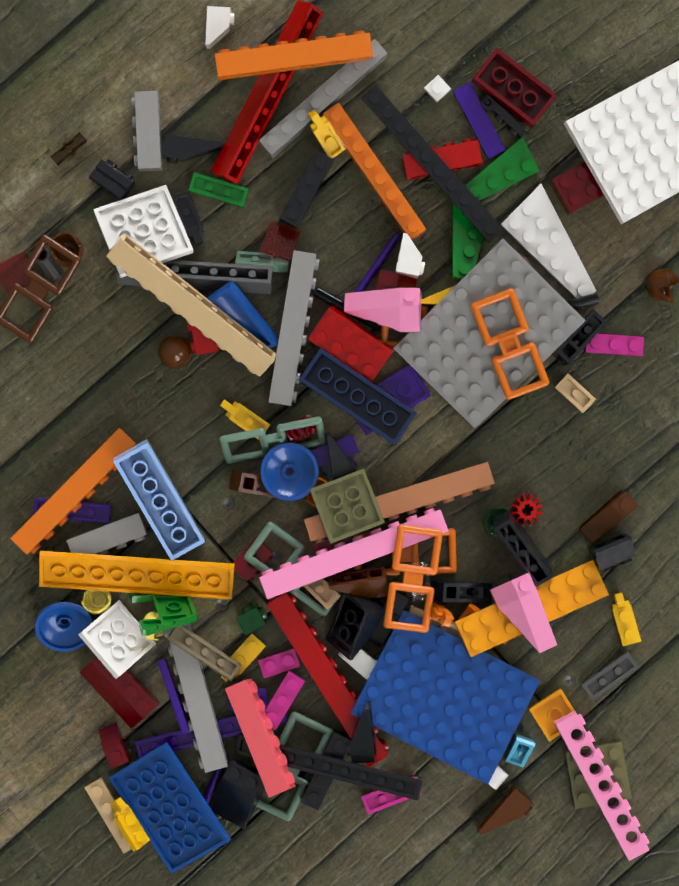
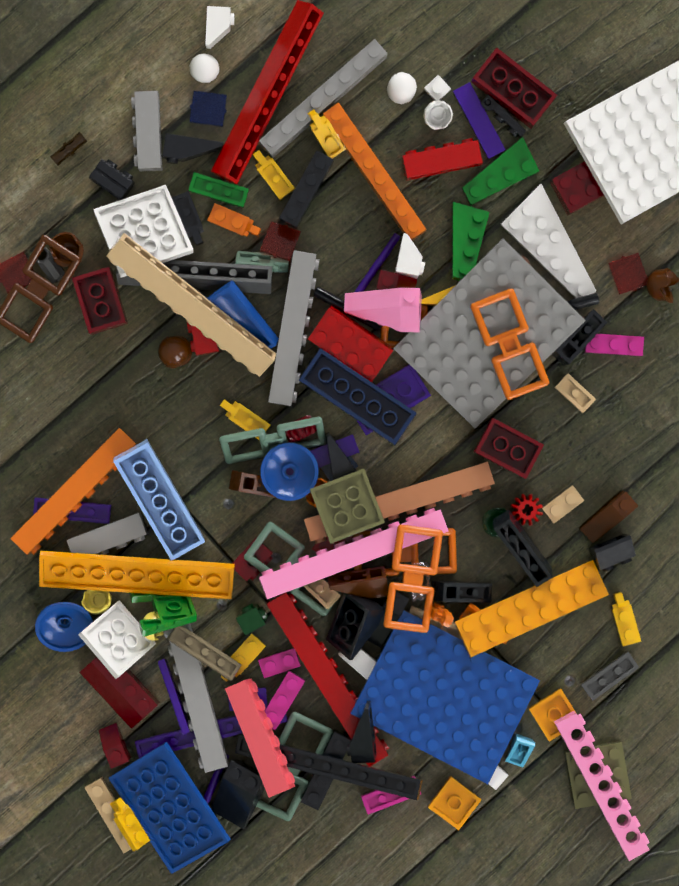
orange brick [215,30,373,80] -> none
black plate [361,85,504,243] -> none
reddish brown slope [476,785,533,835] -> none
bright pink wedge [490,573,557,653] -> none
none -> dark red brick [72,267,128,335]
none -> white hair [189,53,219,83]
none -> clear blue piece [190,91,227,127]
none -> orange hinge [207,203,261,237]
none -> yellow hinge [253,150,295,201]
none -> white hair [387,72,417,104]
none -> white hair [423,100,453,130]
none -> light orange plate [428,775,482,830]
none -> dark red brick [473,418,544,479]
none -> tan plate [542,485,584,524]
none -> clear red piece [608,253,648,295]

